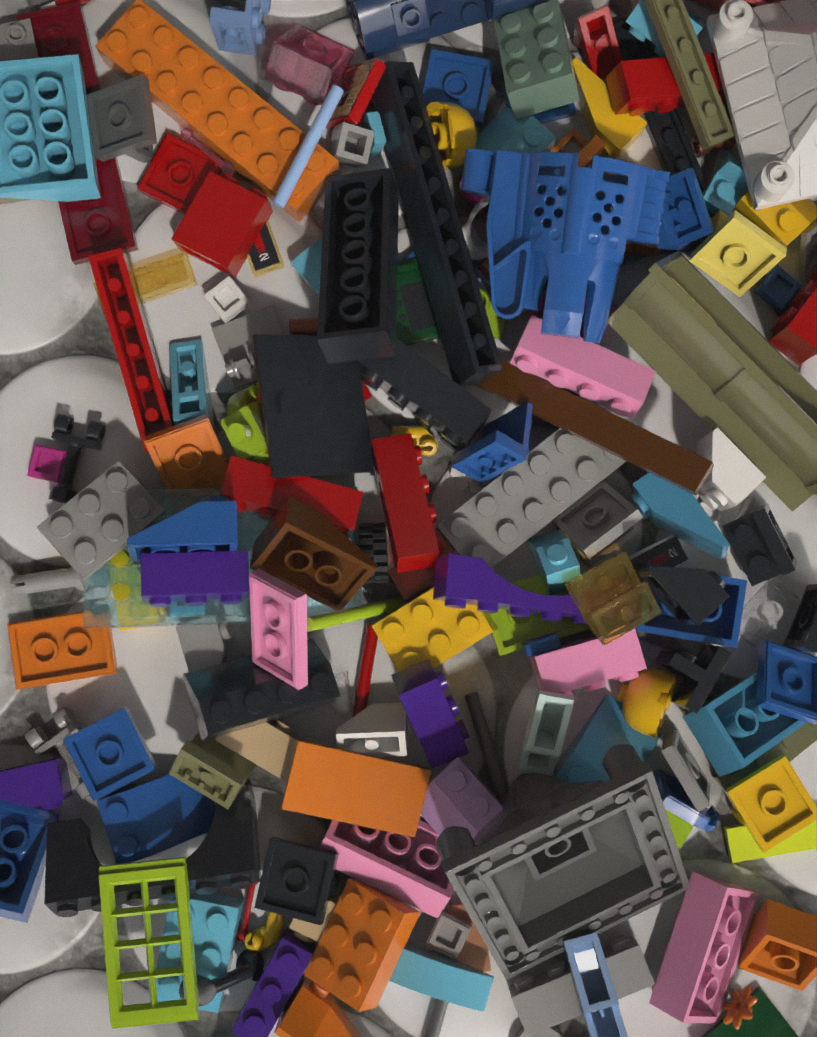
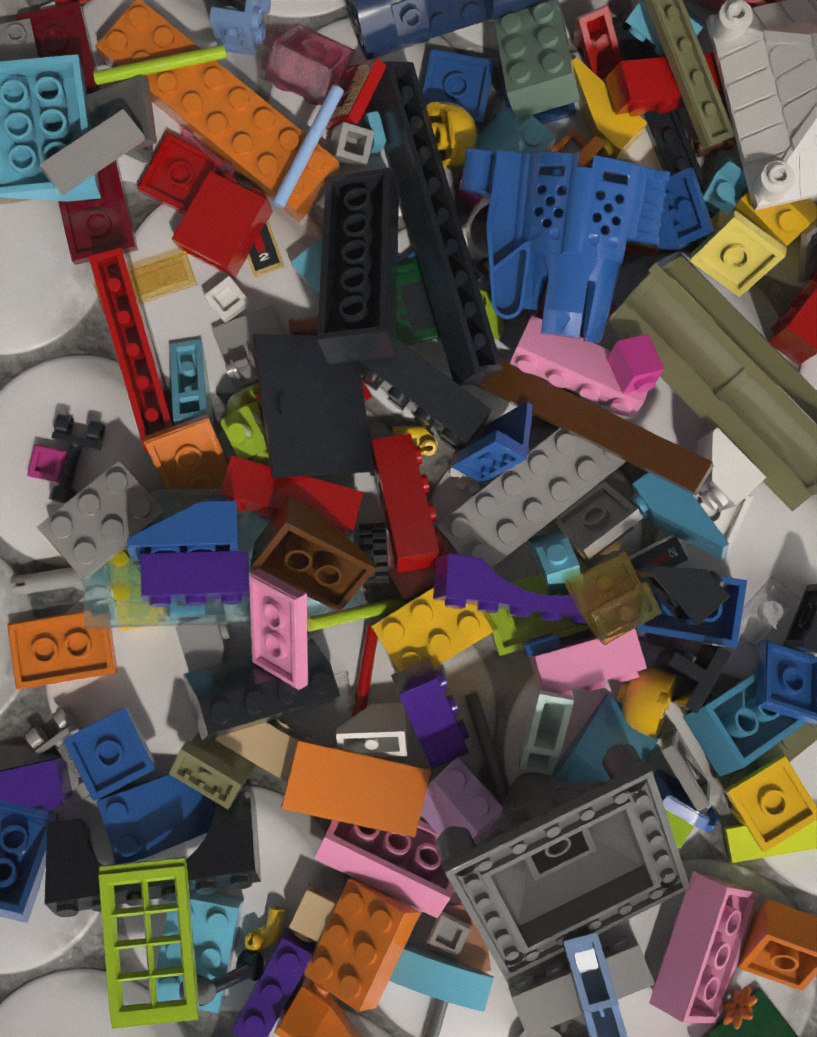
red hinge [236,882,259,942] -> none
black bracket [254,837,340,925] -> none
black bracket [722,503,797,586] -> none
blue tile [754,265,803,313] -> none
none -> light grey tile [40,109,145,196]
none -> lime bar [93,44,227,85]
none -> dark pink brick [607,334,665,394]

